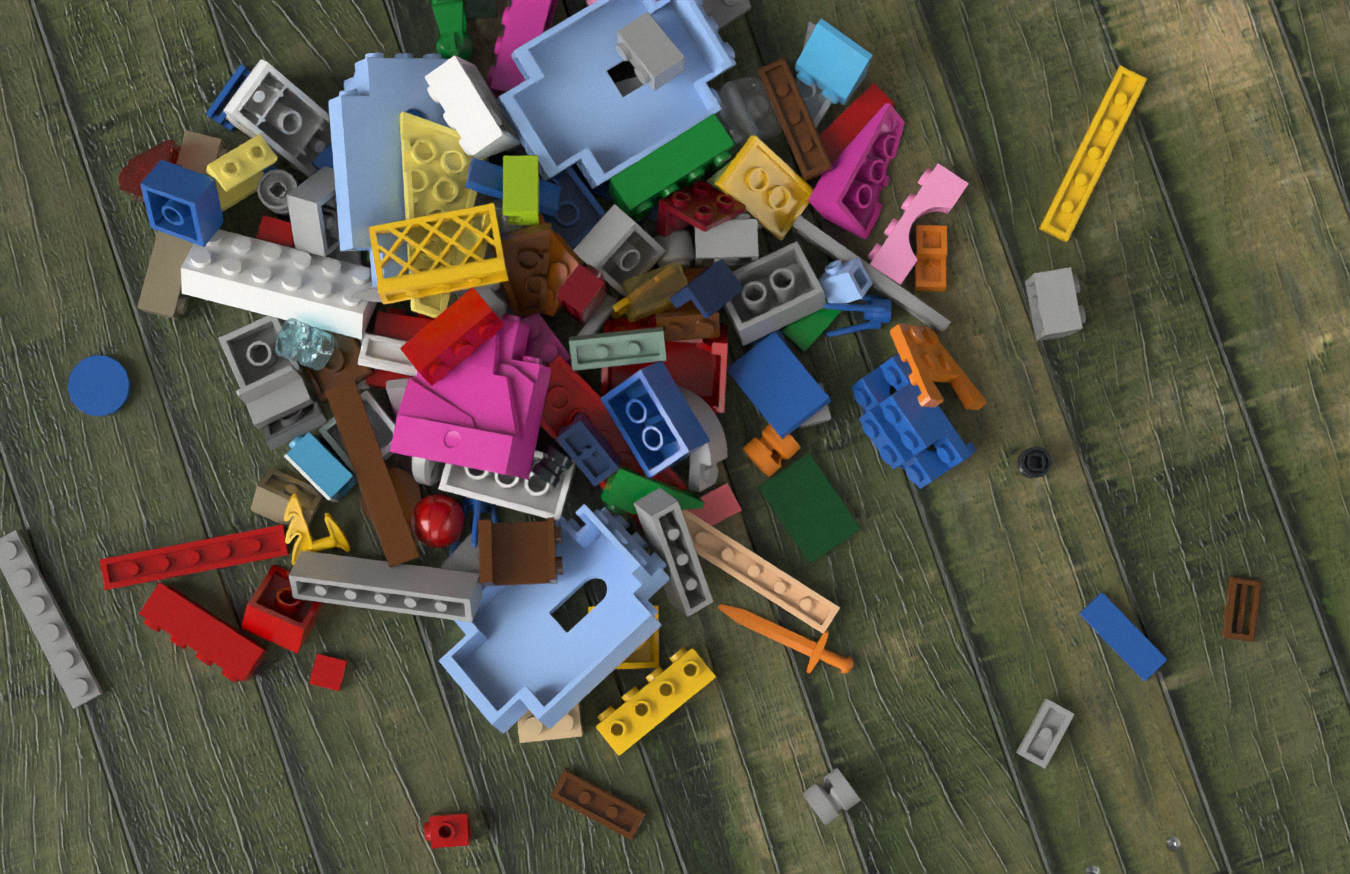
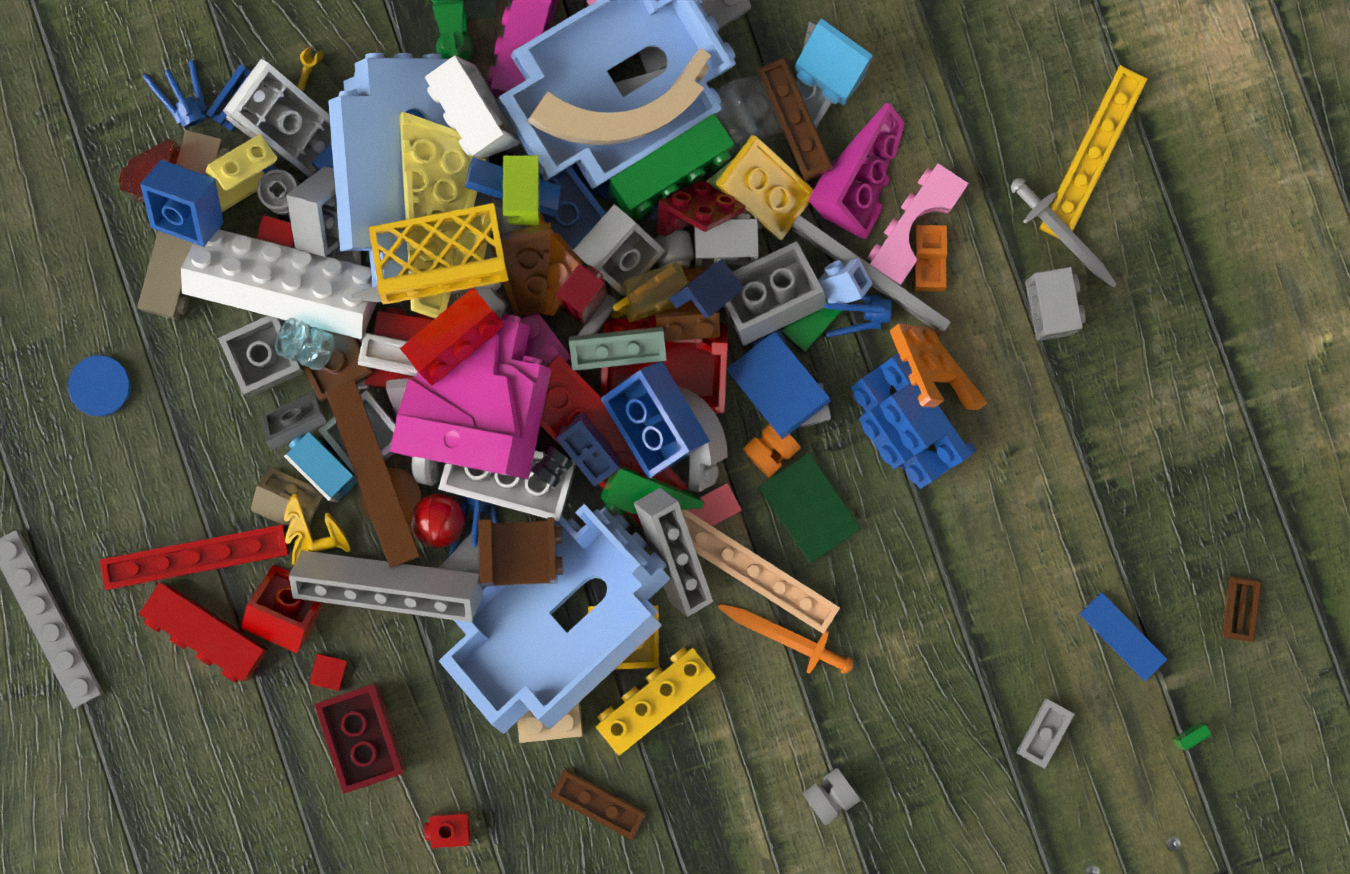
light grey panel [236,365,314,429] -> none
light grey brick [616,12,685,91] -> none
red tile [819,83,895,164] -> none
black wheel [1016,447,1052,479] -> none
none -> blue plant [143,60,208,128]
none -> yellow hand [297,46,324,91]
none -> dark red brick [314,683,407,794]
none -> tan arch [526,48,711,145]
none -> light grey sword [1011,178,1116,287]
none -> green tile [1173,723,1211,751]

